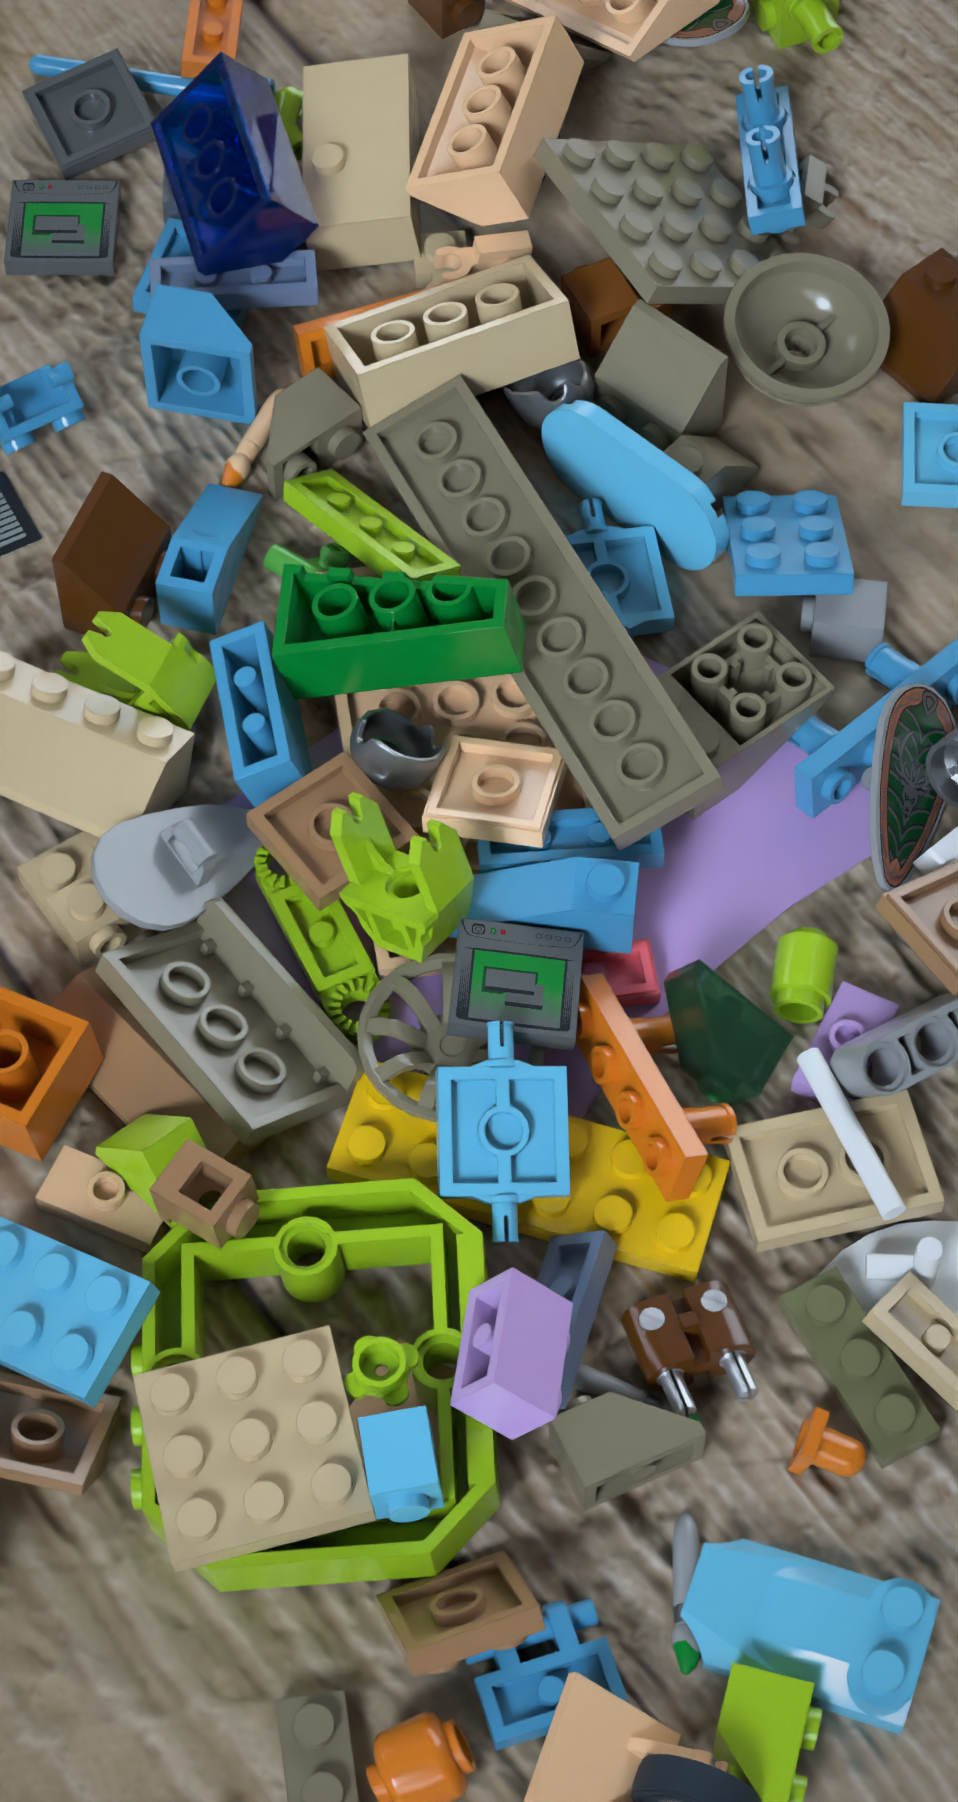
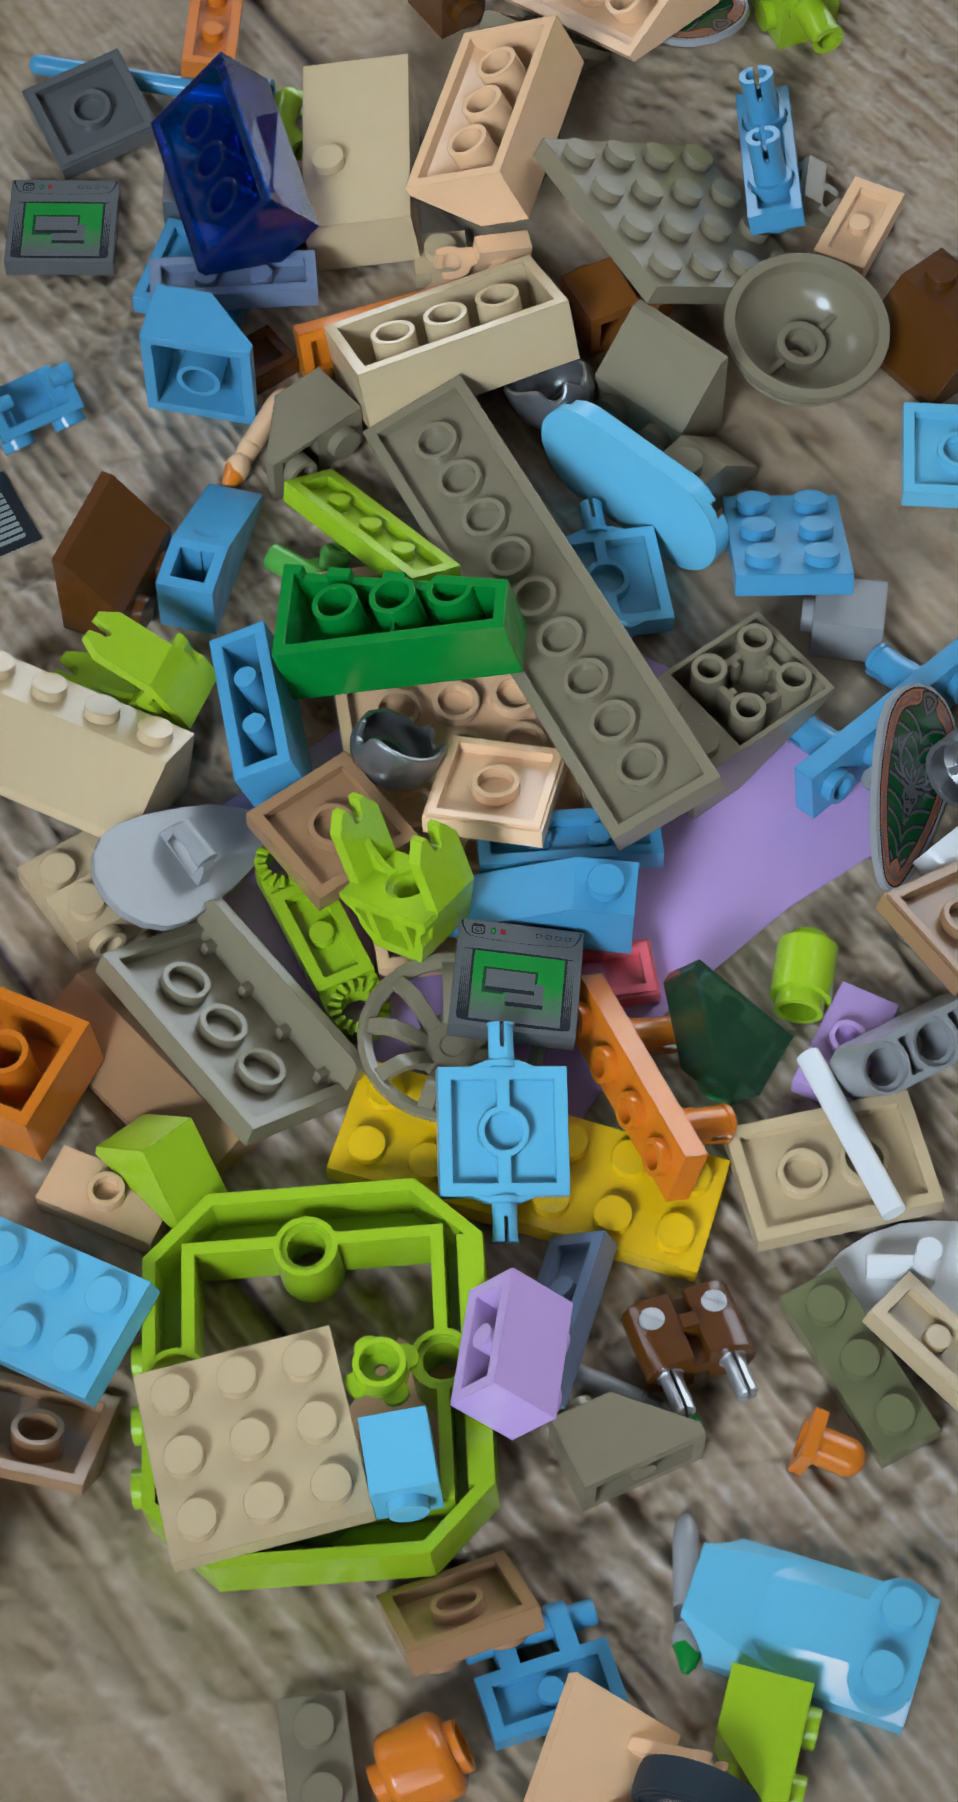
medium nougat brick [149,1139,260,1249] -> none
none -> reddish brown tile [246,324,300,395]
none -> light nougat plate [813,176,905,278]

